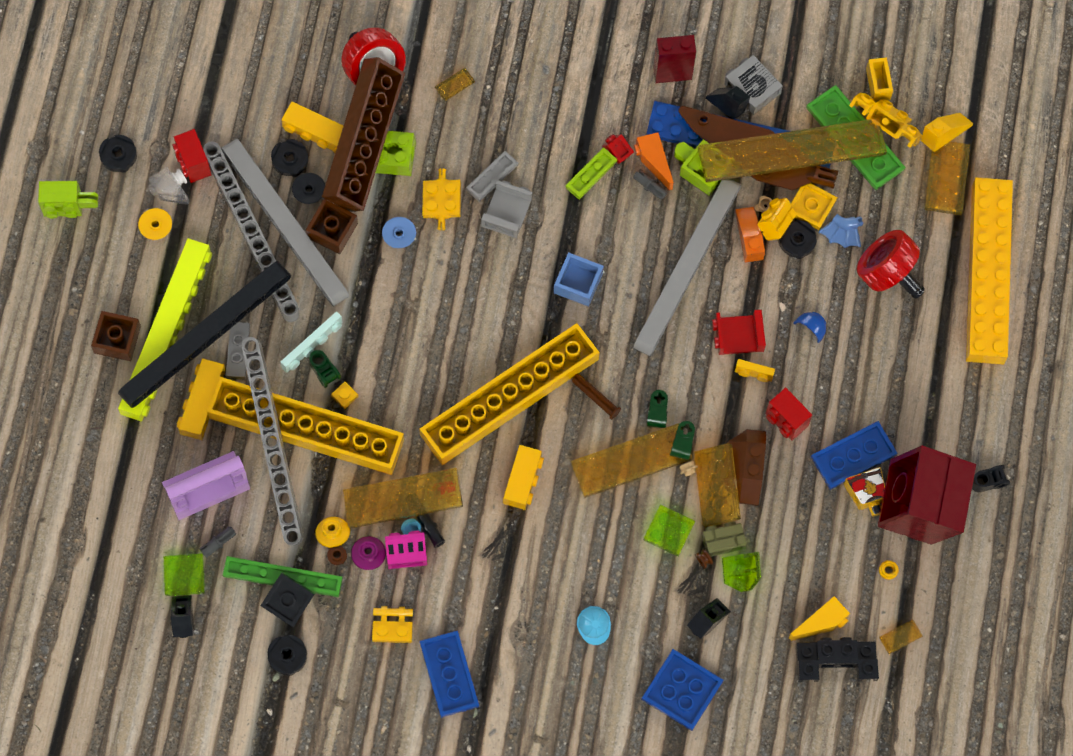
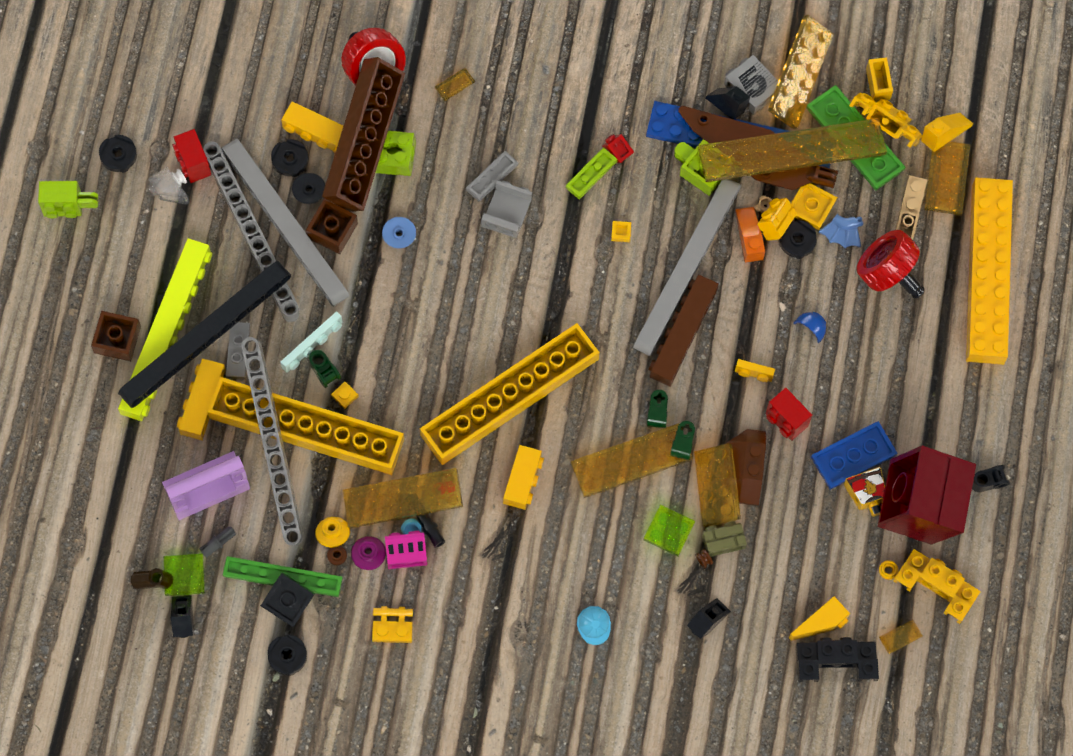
yellow piece [138,208,172,240] -> none
blue plate [420,631,479,718] -> none
yellow plate [422,168,461,230] -> none
medium blue piece [554,252,604,307] -> none
reddish brown axle [572,373,621,420] -> none
dark grey axle [633,169,667,200] -> none
orange slope [634,132,674,190] -> none
blue plate [641,649,724,731] -> none
dark red brick [653,35,696,84] -> none
tan plate [680,461,698,477] -> none
red panel [712,309,766,355] -> none
clear neon green slope [722,552,761,592] -> none
none -> dark brown piece [131,568,173,590]
none -> yellow plate [611,221,631,242]
none -> reddish brown brick [648,274,719,387]
none -> clear yellow plate [768,15,834,129]
none -> yellow bracket [893,549,981,624]
none -> tan slope [895,175,927,240]

